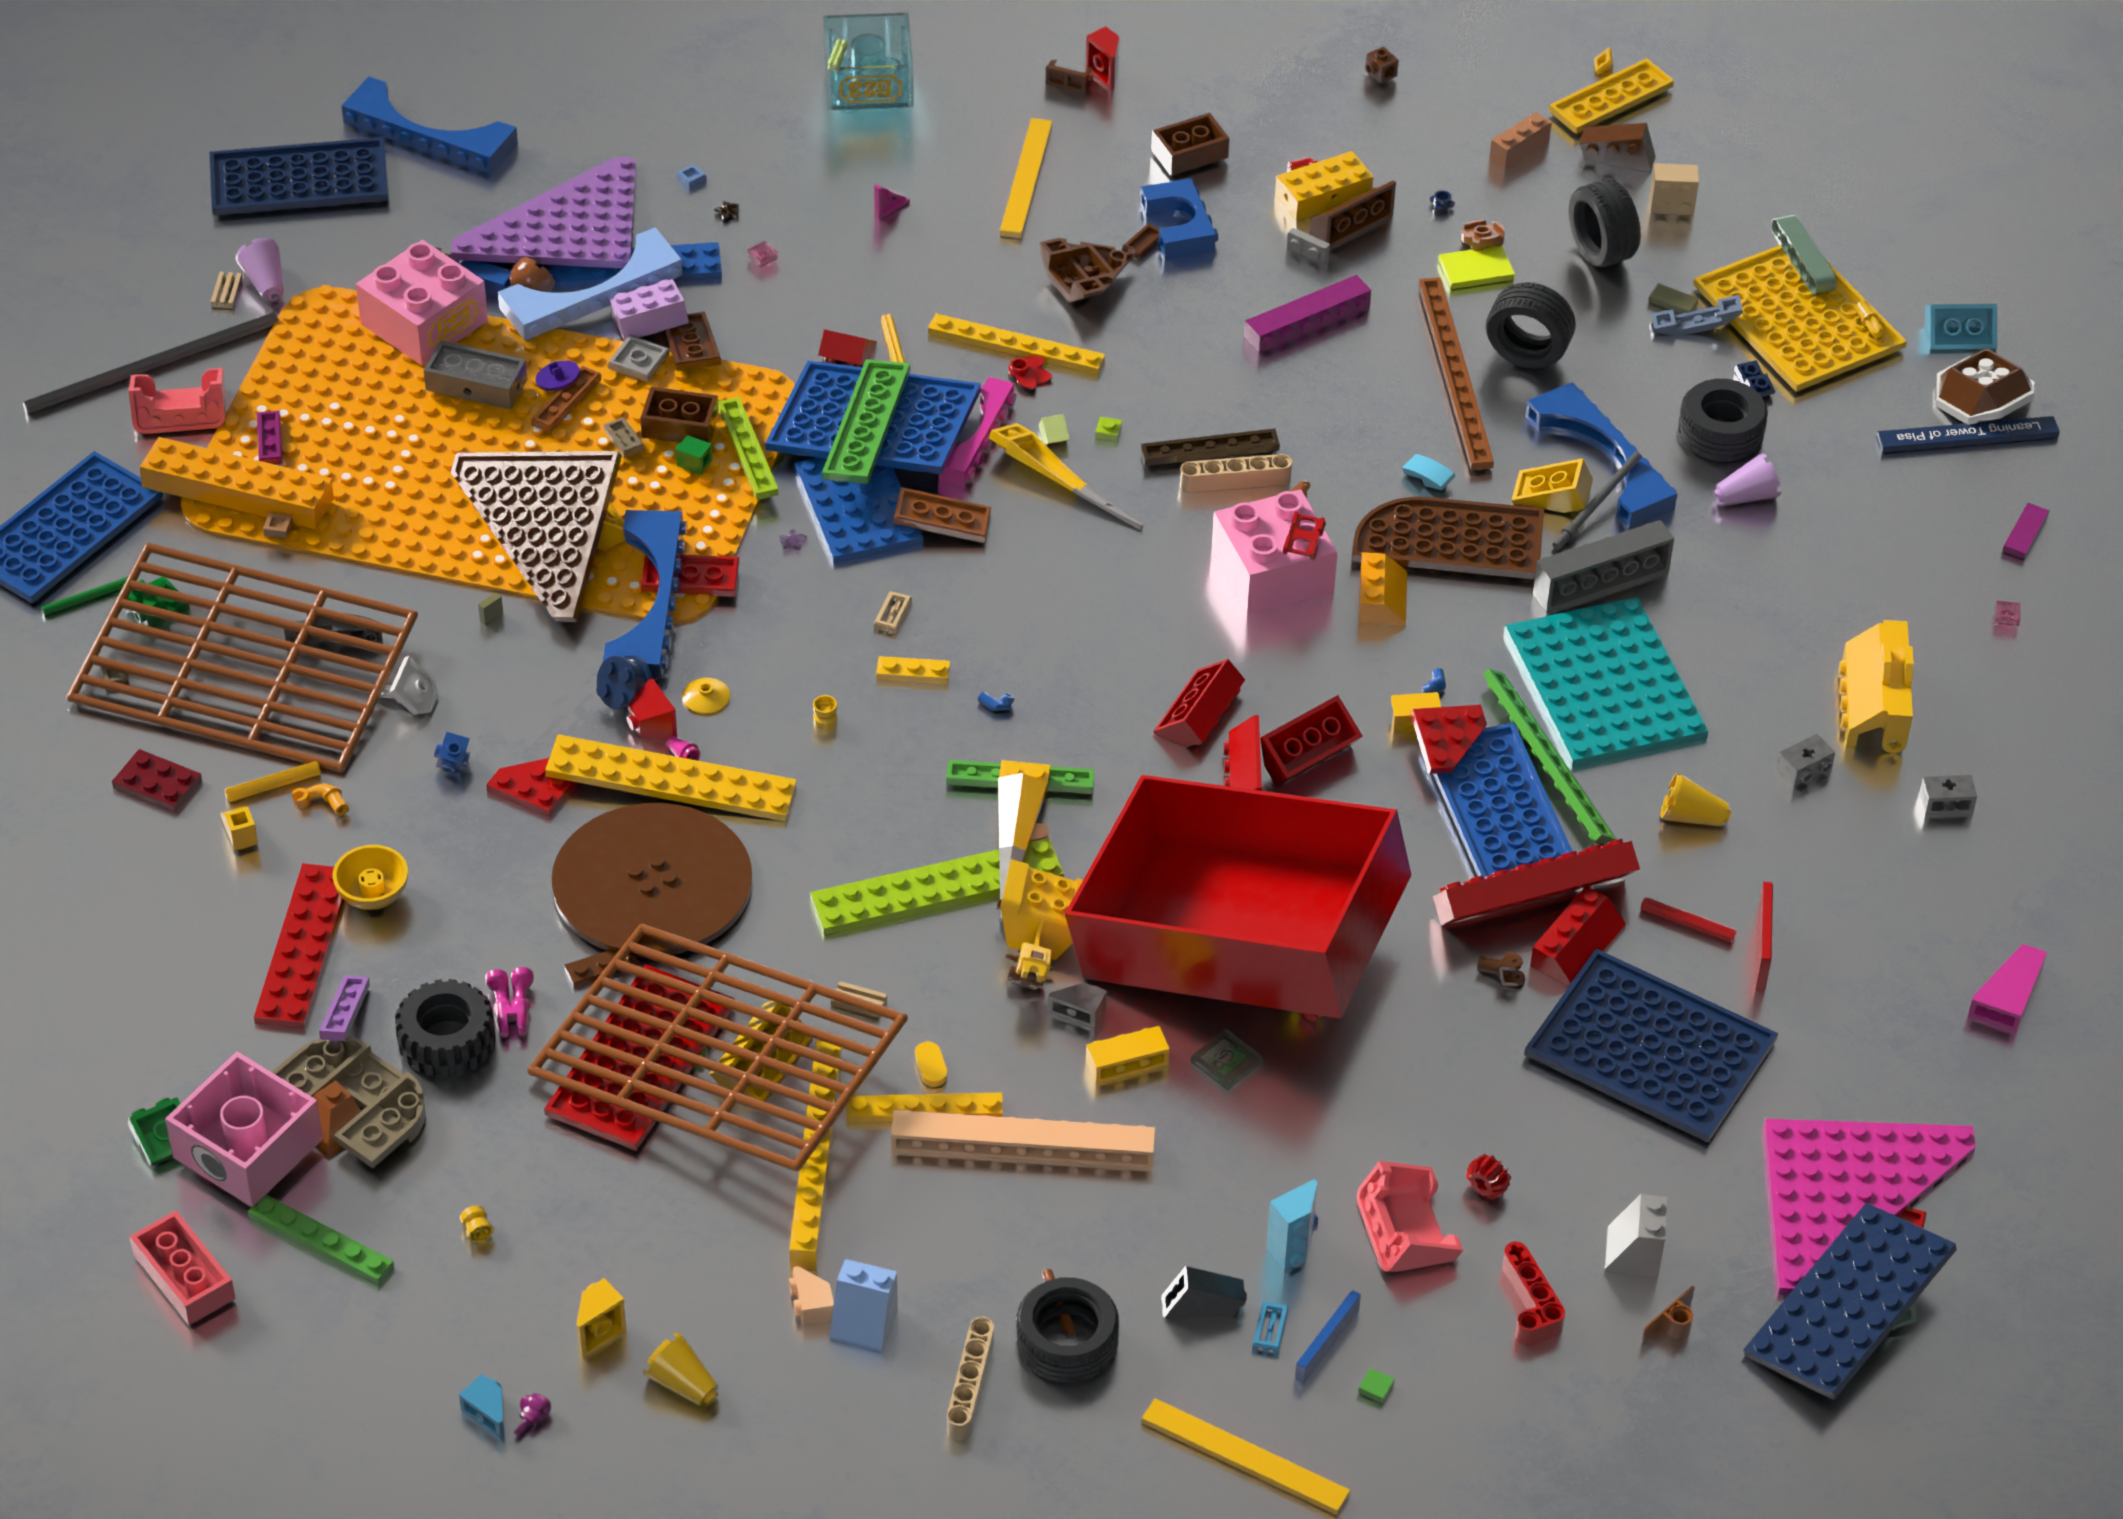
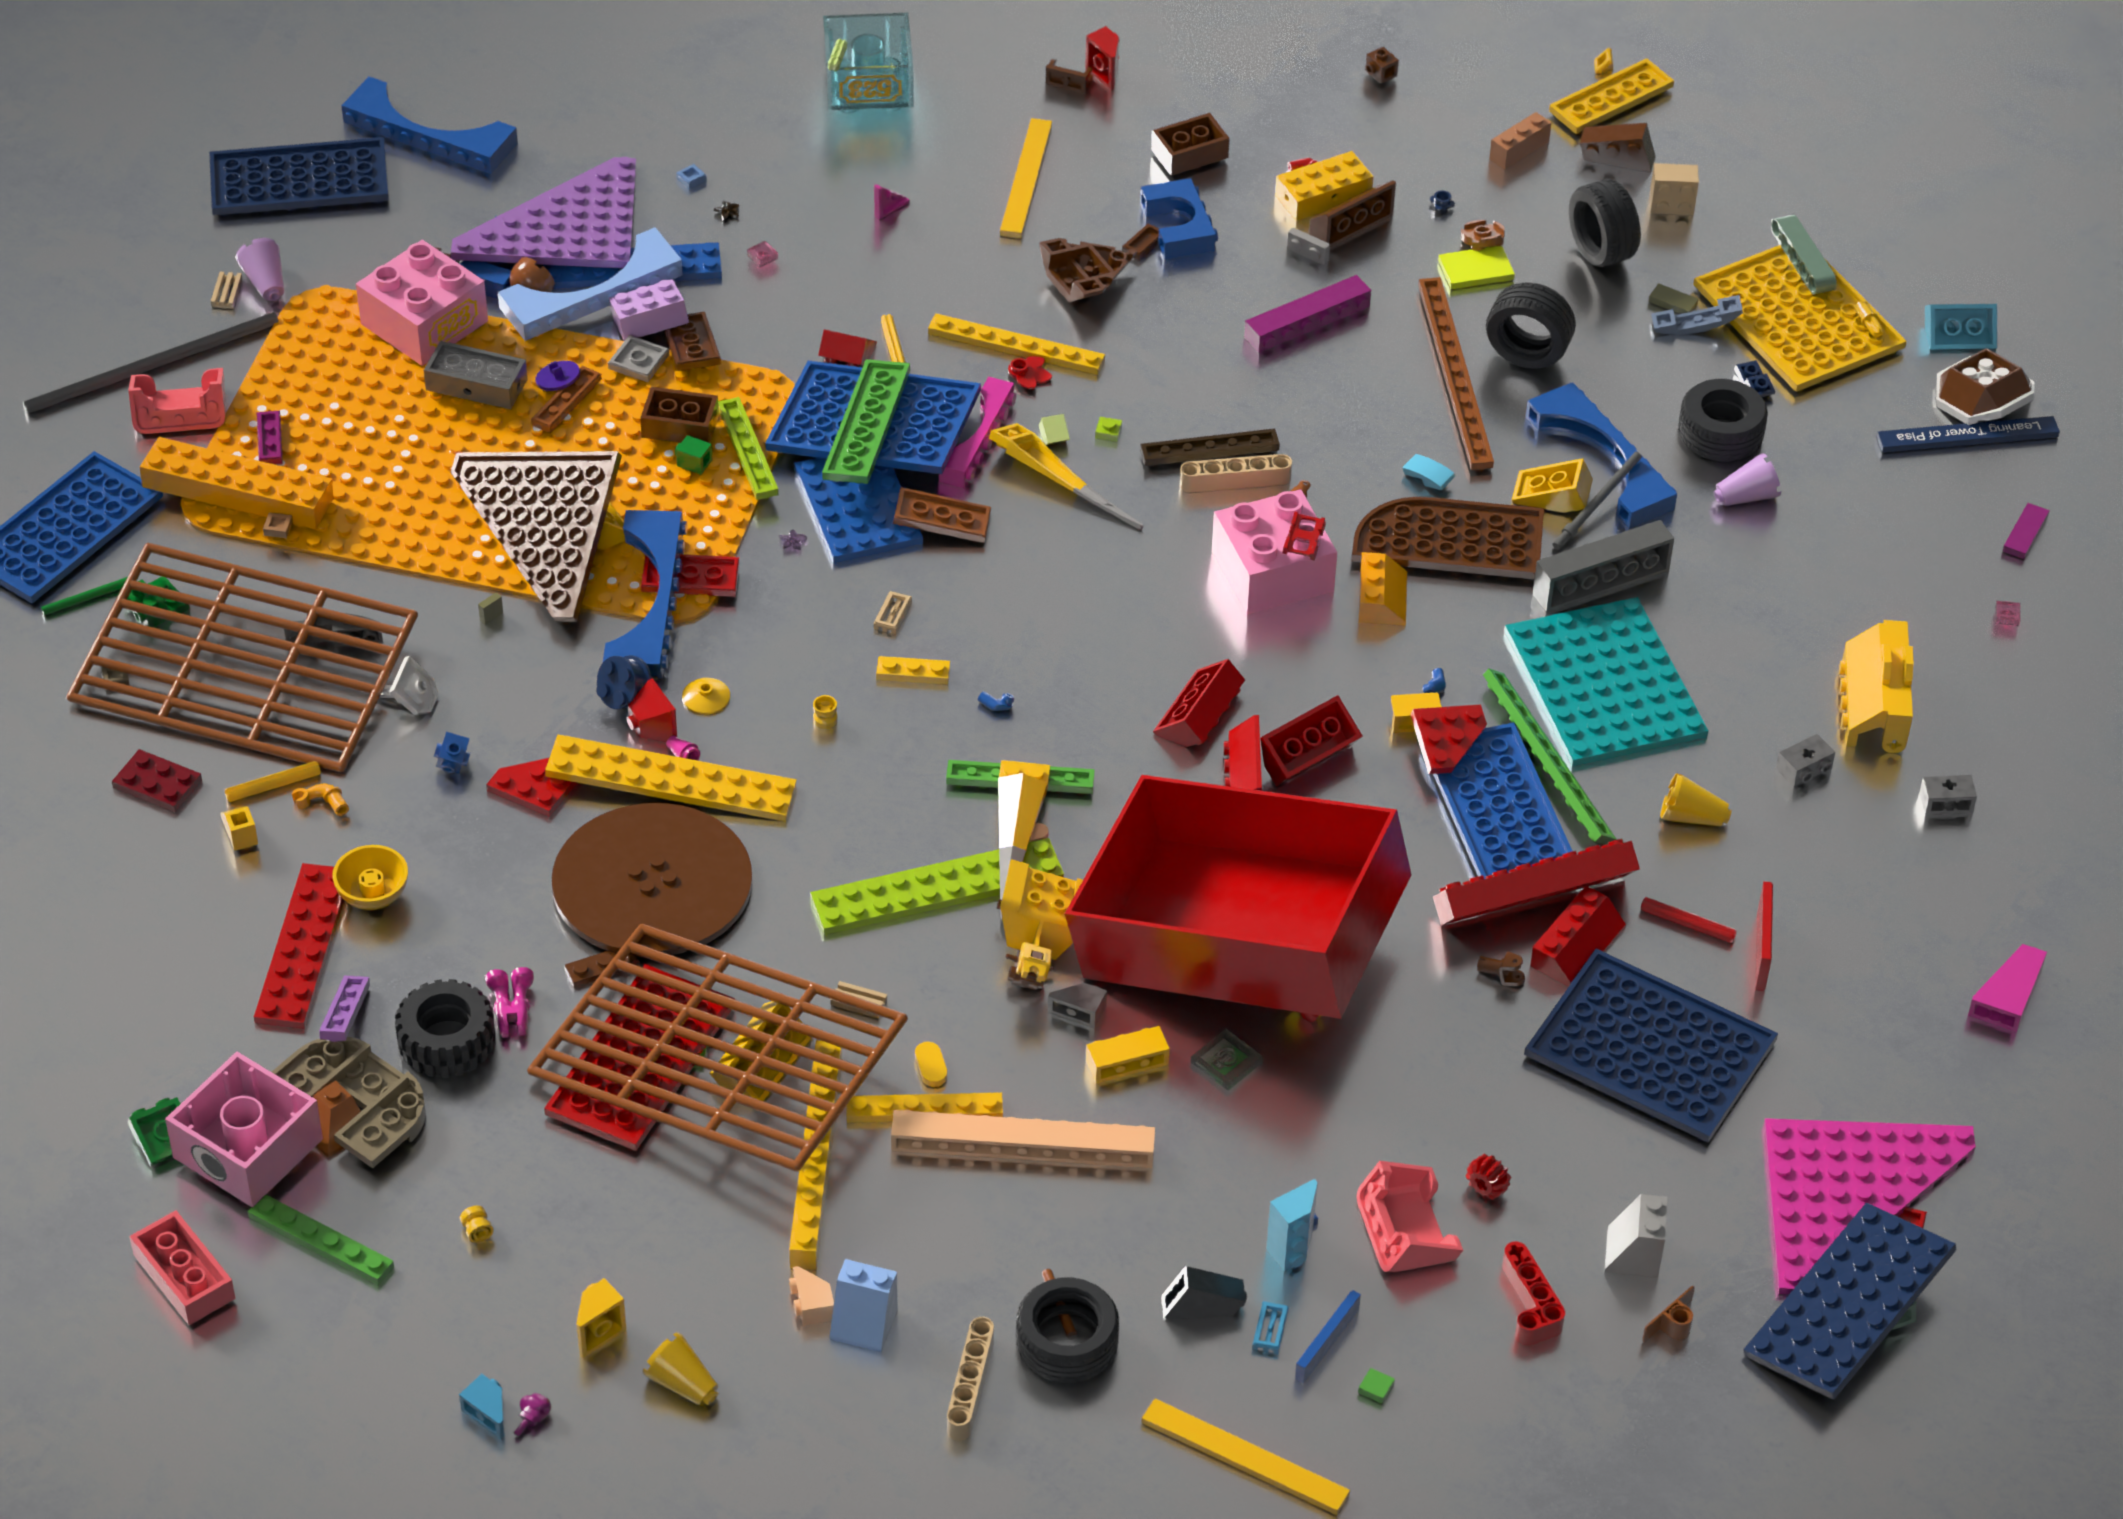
dark tan plate [603,417,644,458] -> none

